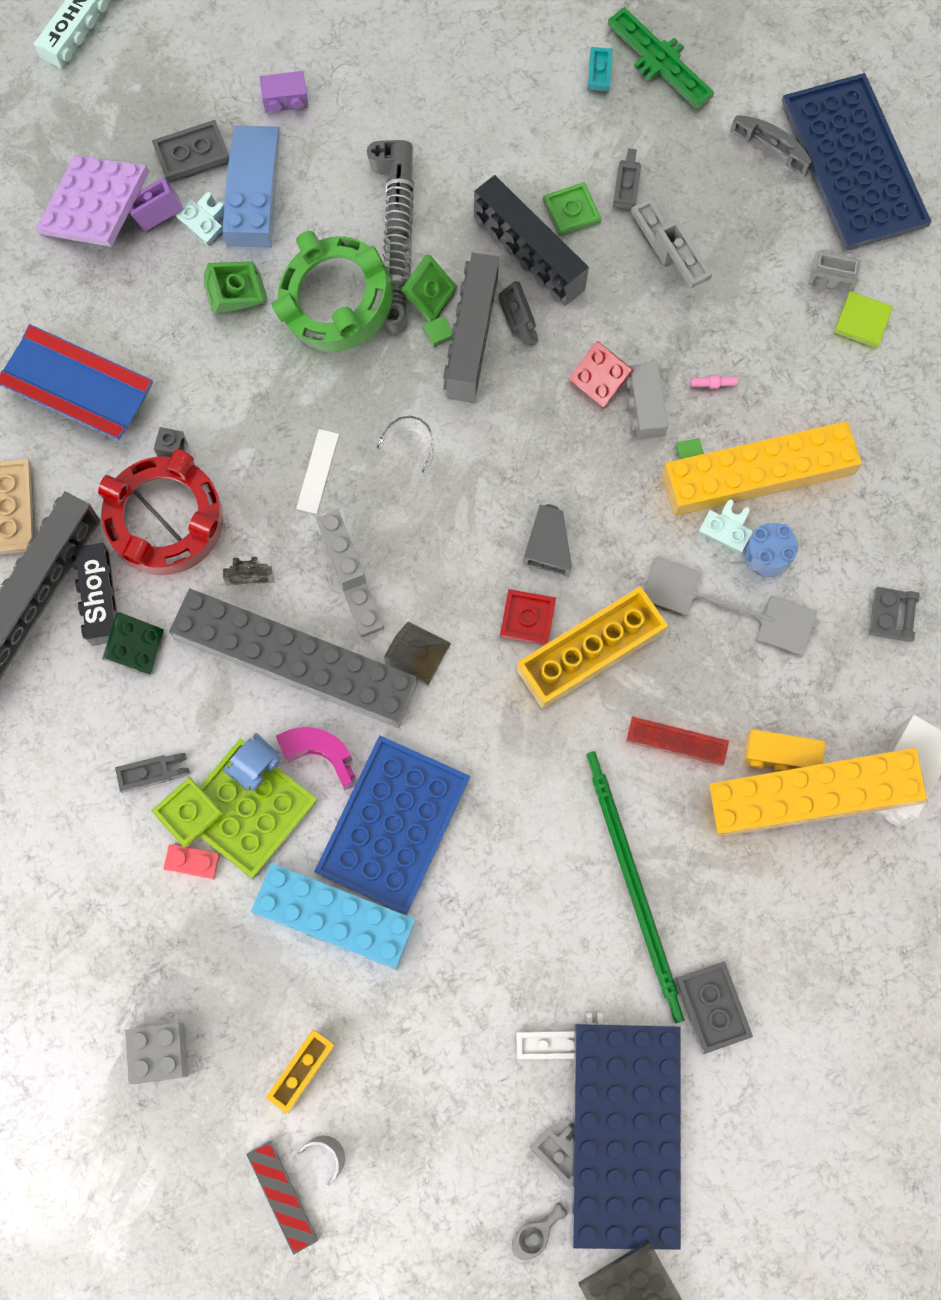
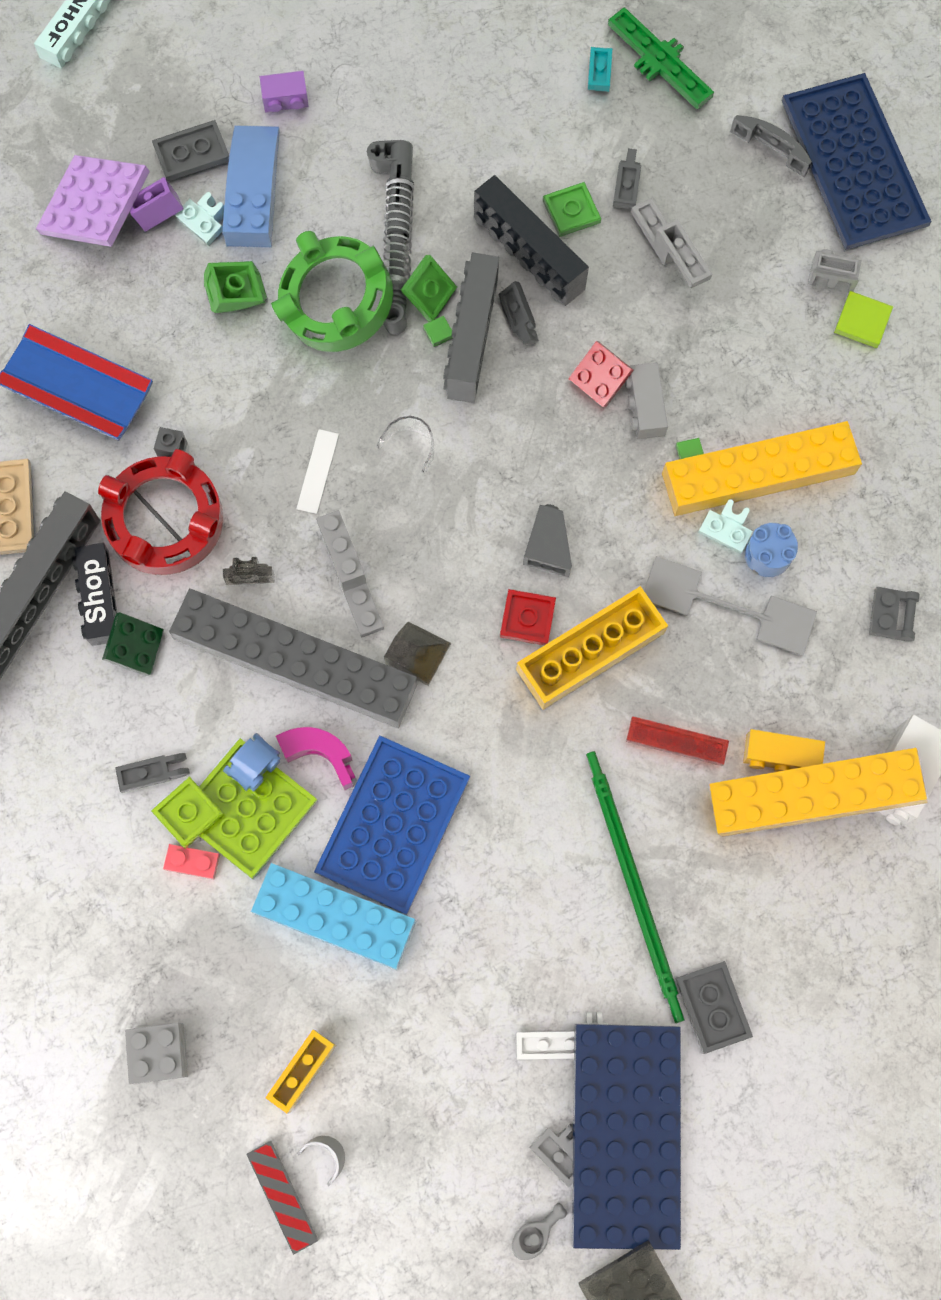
bright pink bar [690,375,738,389] -> none

